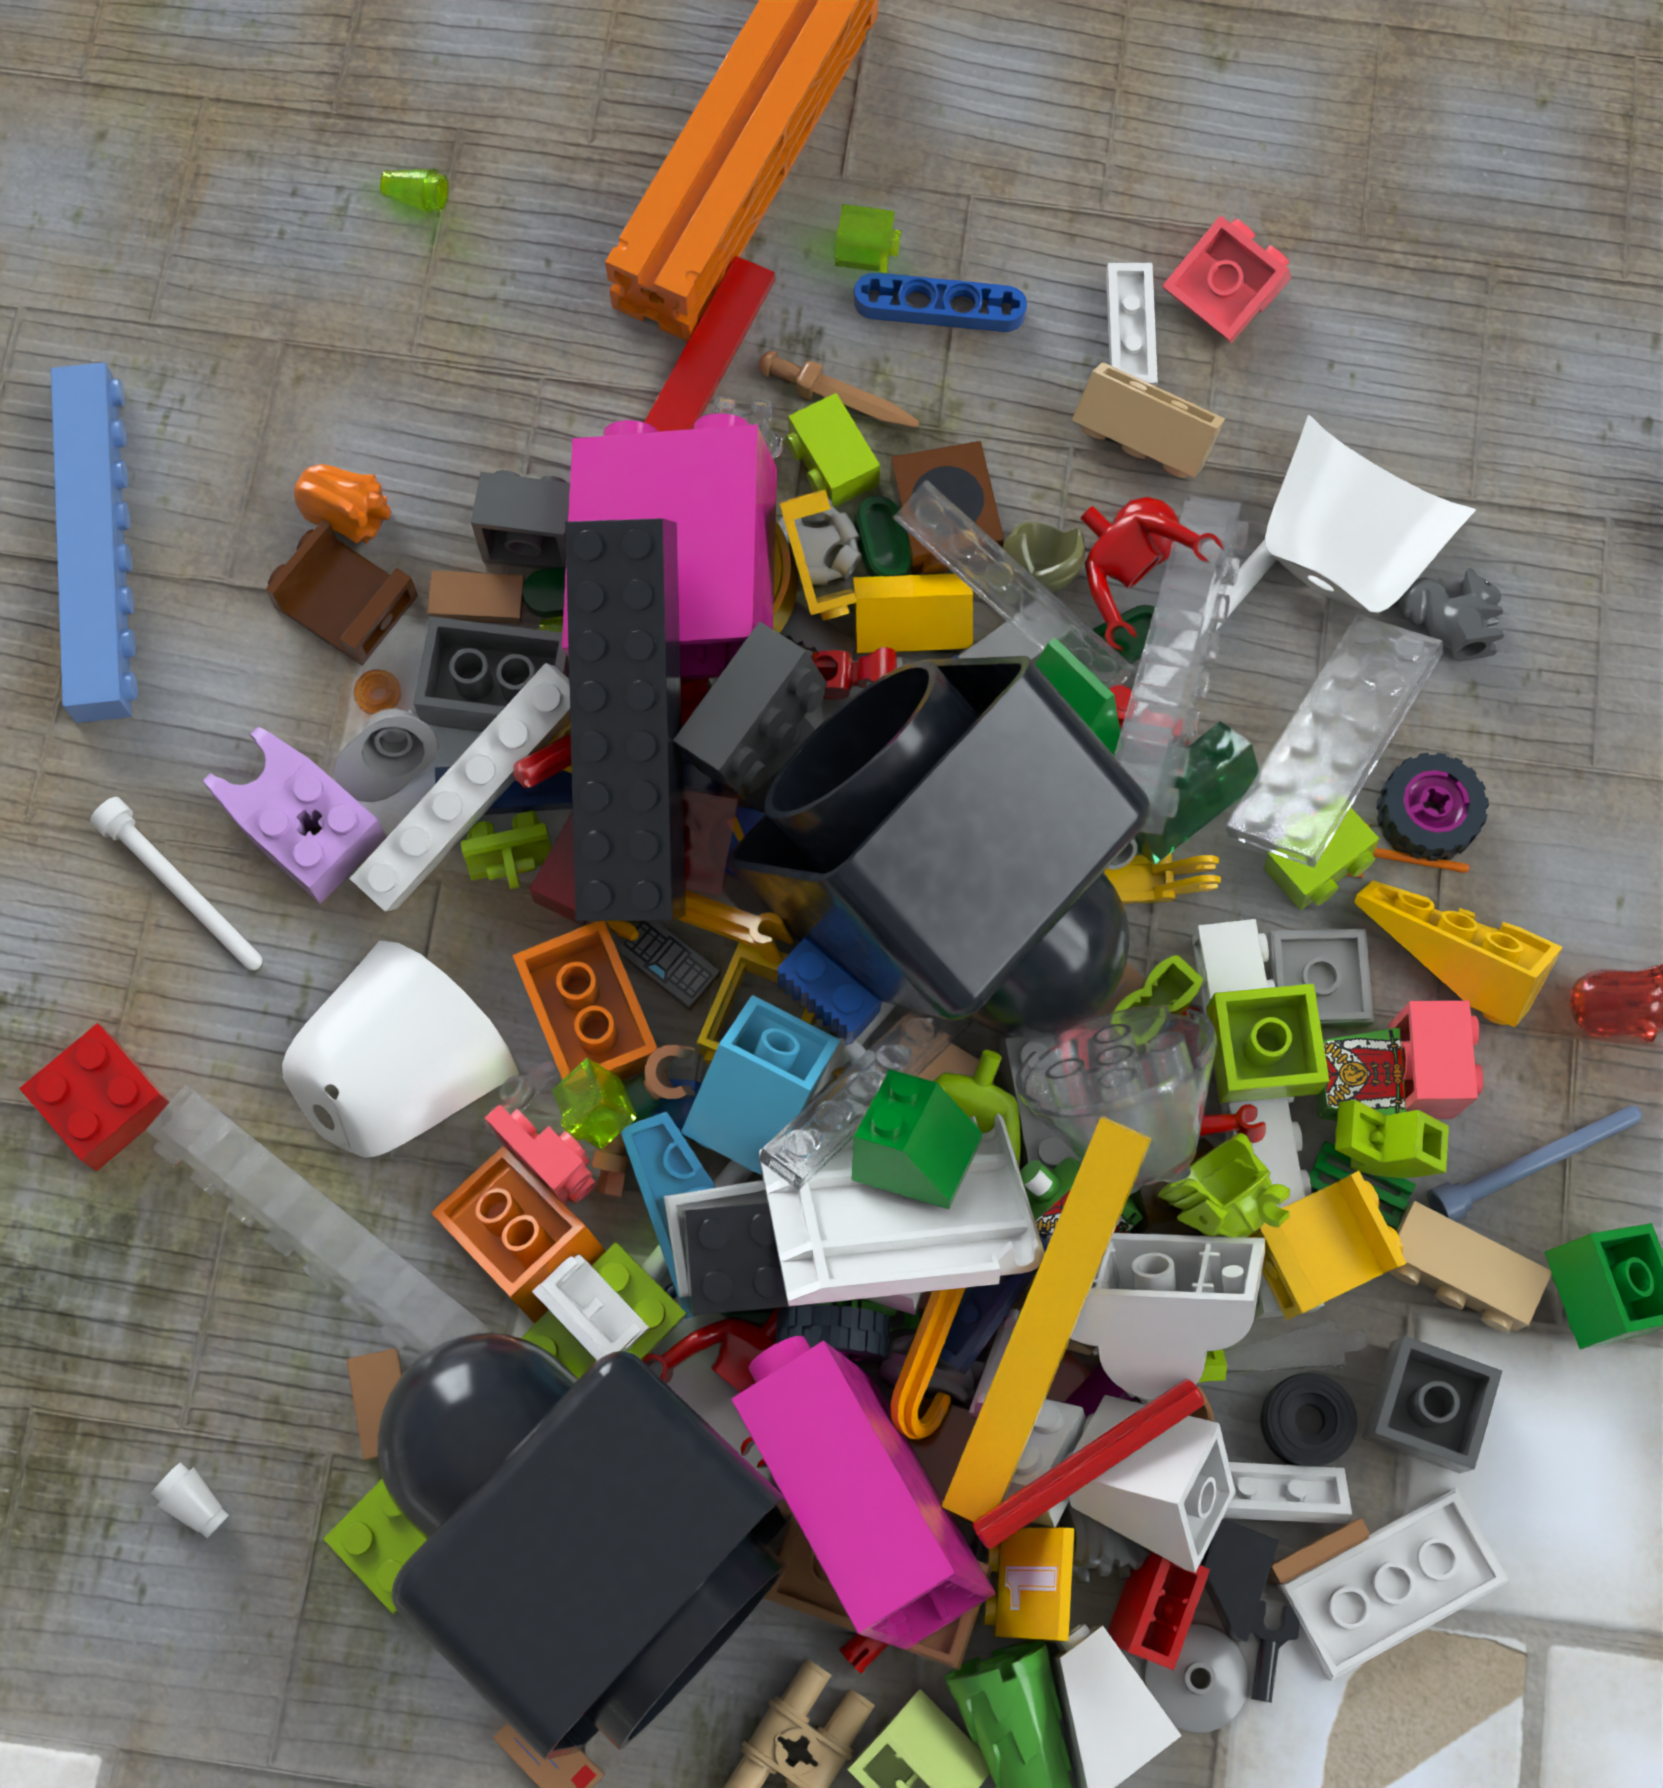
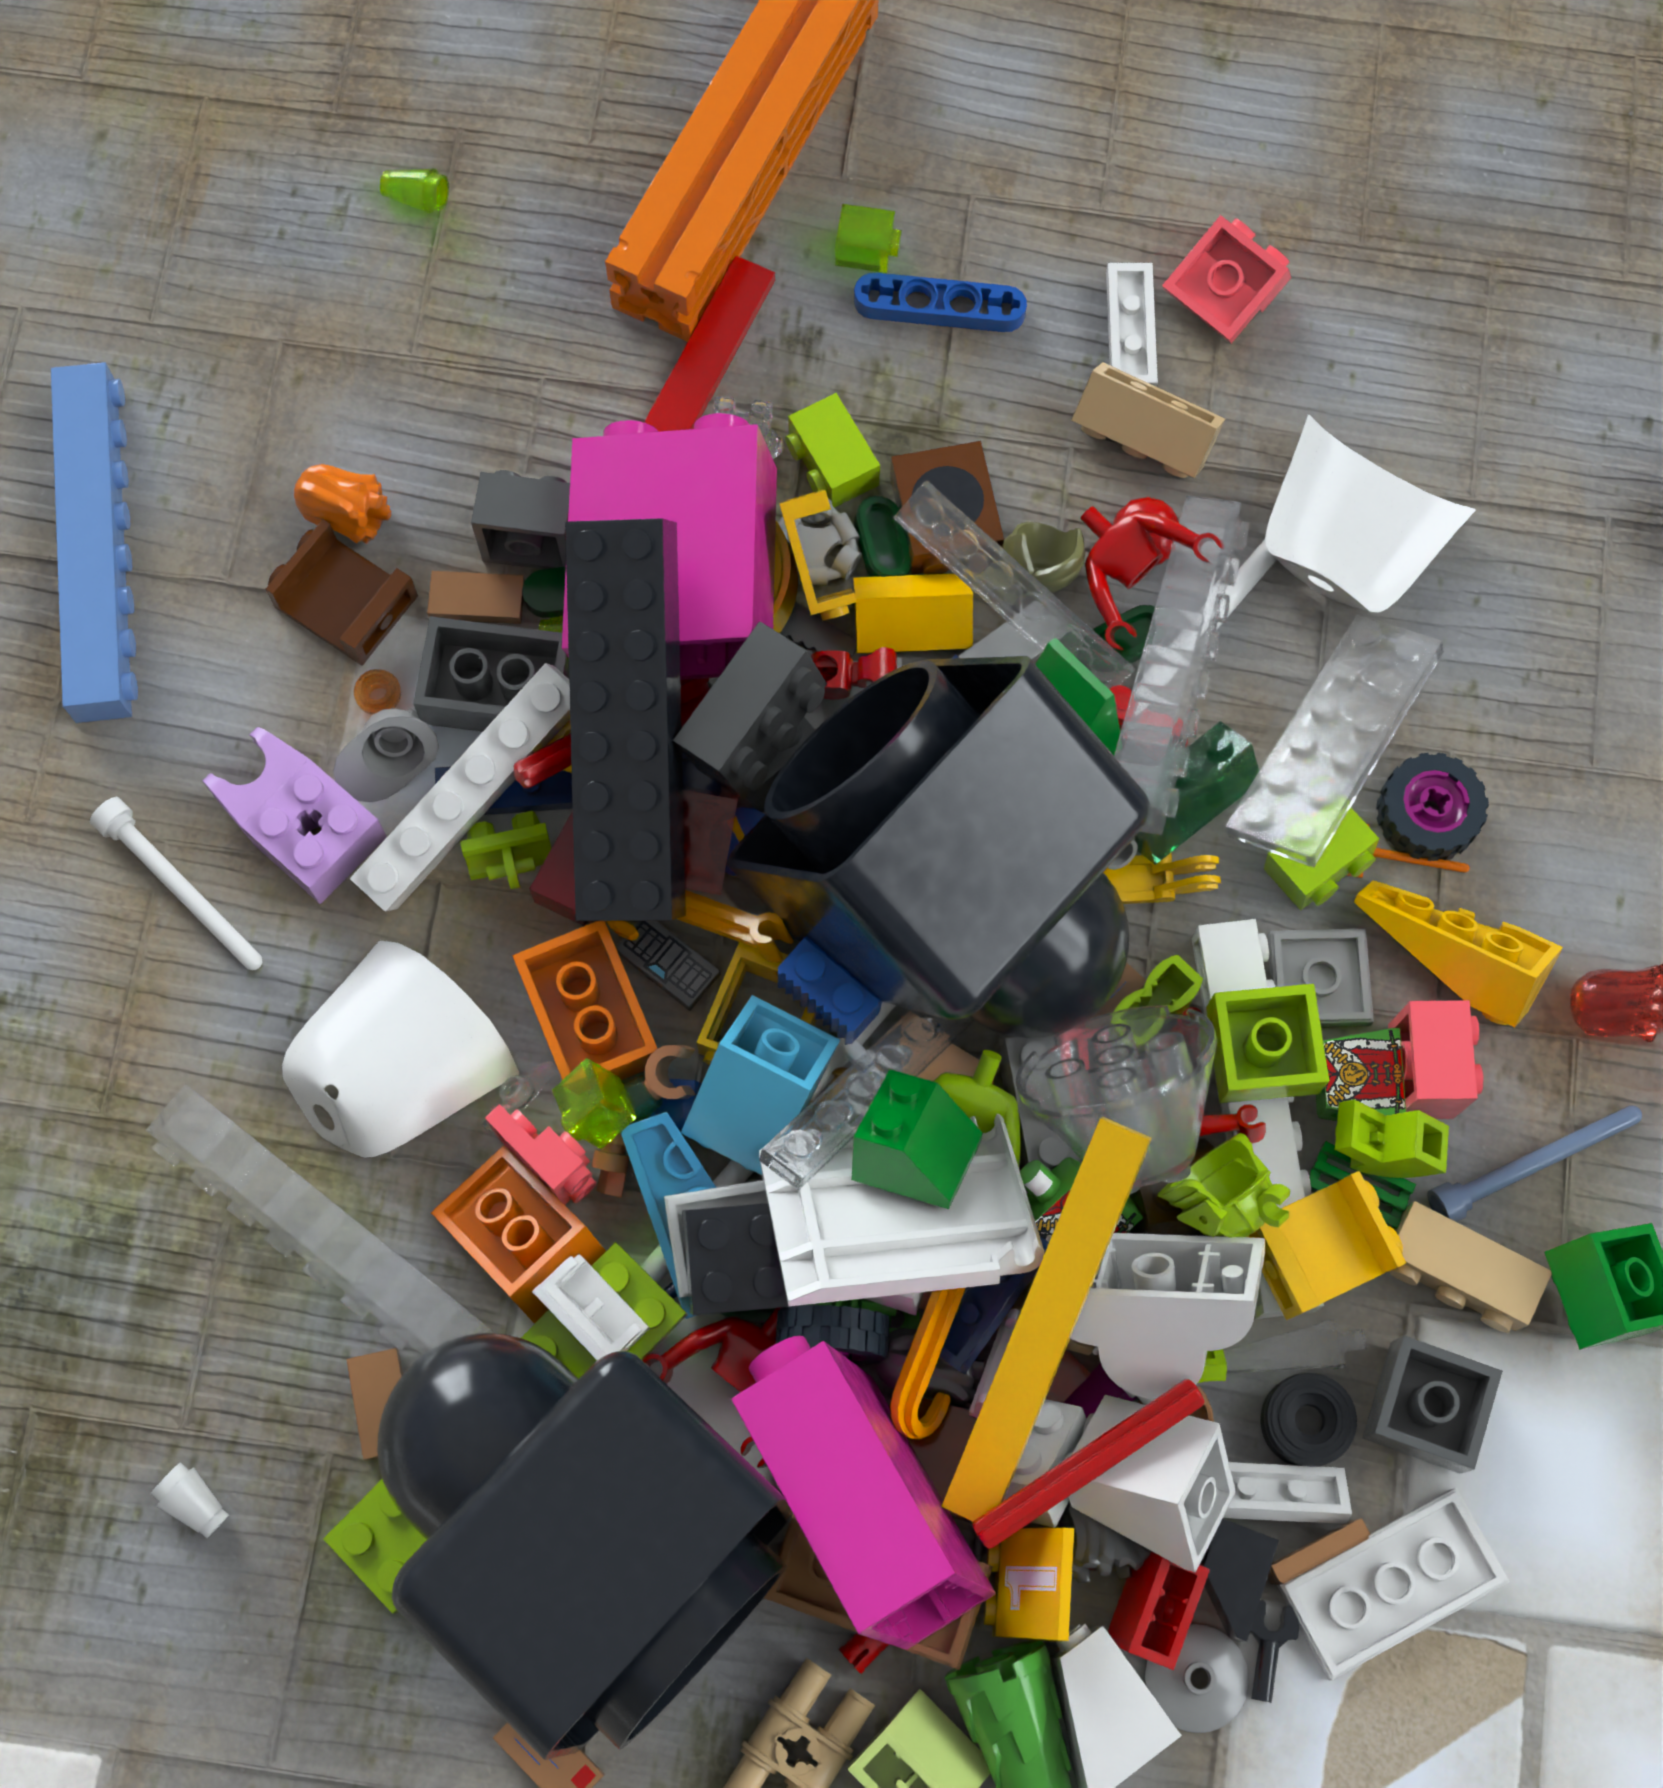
red brick [19,1023,173,1171] -> none
medium nougat sword [759,351,919,428] -> none
dark grey animal [1397,568,1504,662] -> none

